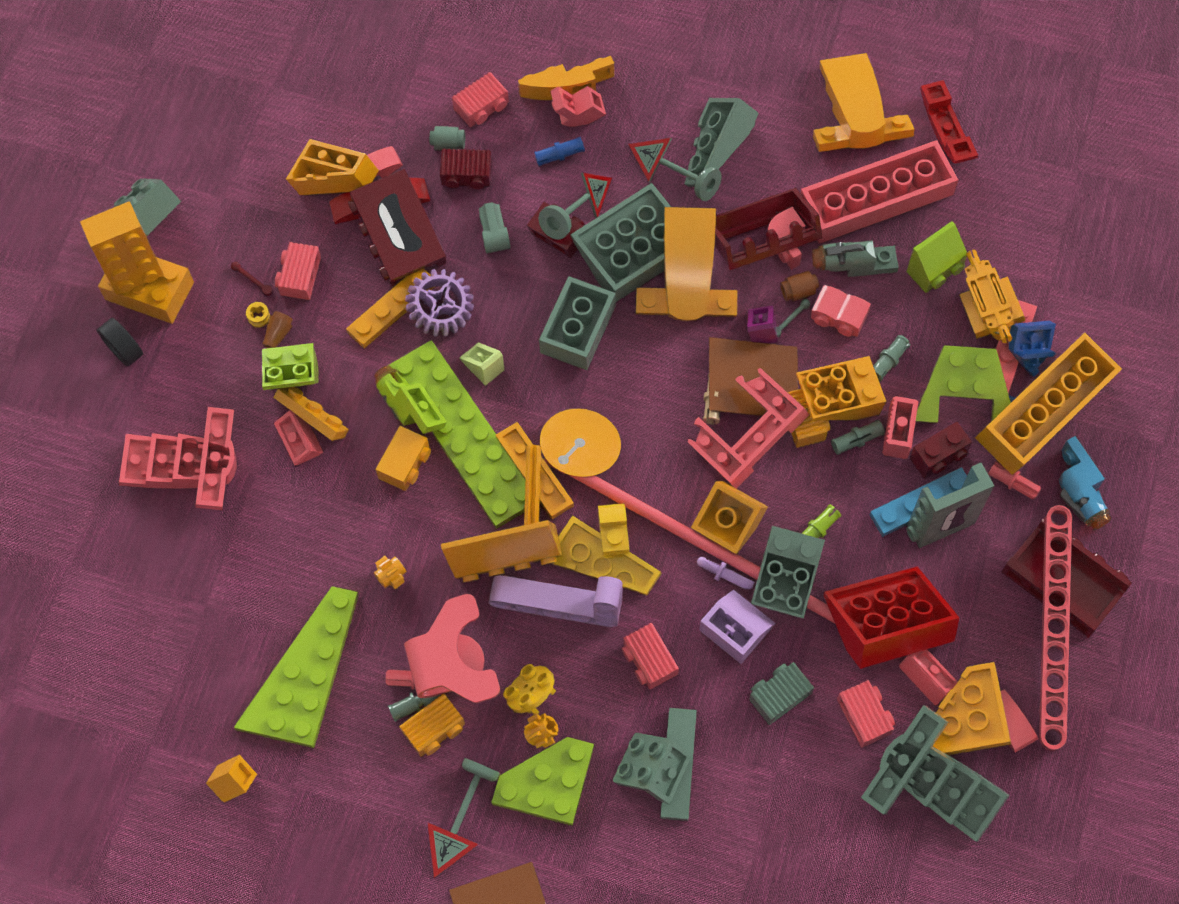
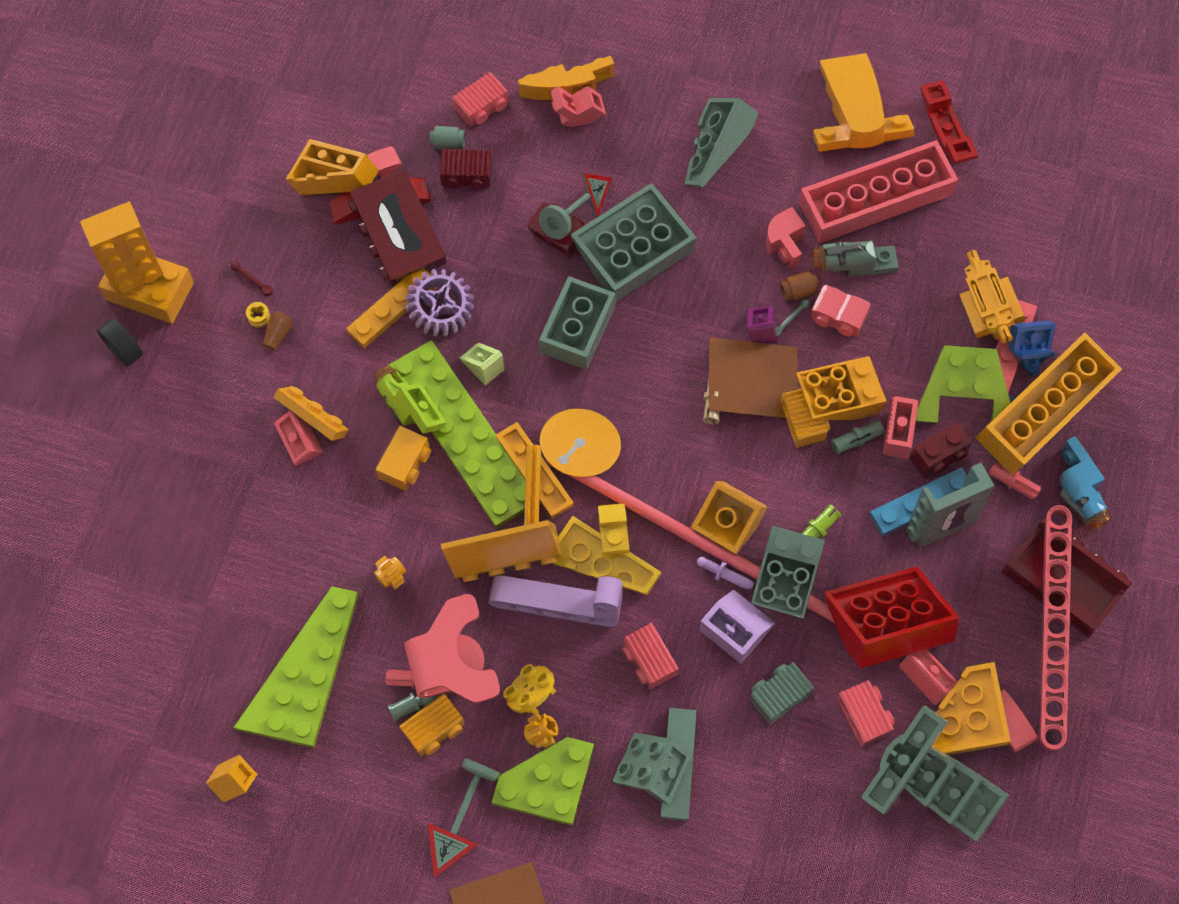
sand green slope [114,178,181,236] -> none
coral slope [119,407,237,510] -> none
lime slope [262,343,319,390] -> none
coral brick [275,242,321,300] -> none
sand green piece [479,202,511,253] -> none
blue pin [534,137,585,167] -> none
sand green piece [628,138,722,201] -> none
light orange slope [636,207,737,321] -> none
coral wedge [688,368,809,489] -> none
dark red window [714,188,823,271] -> none
sand green pin [873,335,910,382] -> none
lime slope [906,221,967,293] -> none

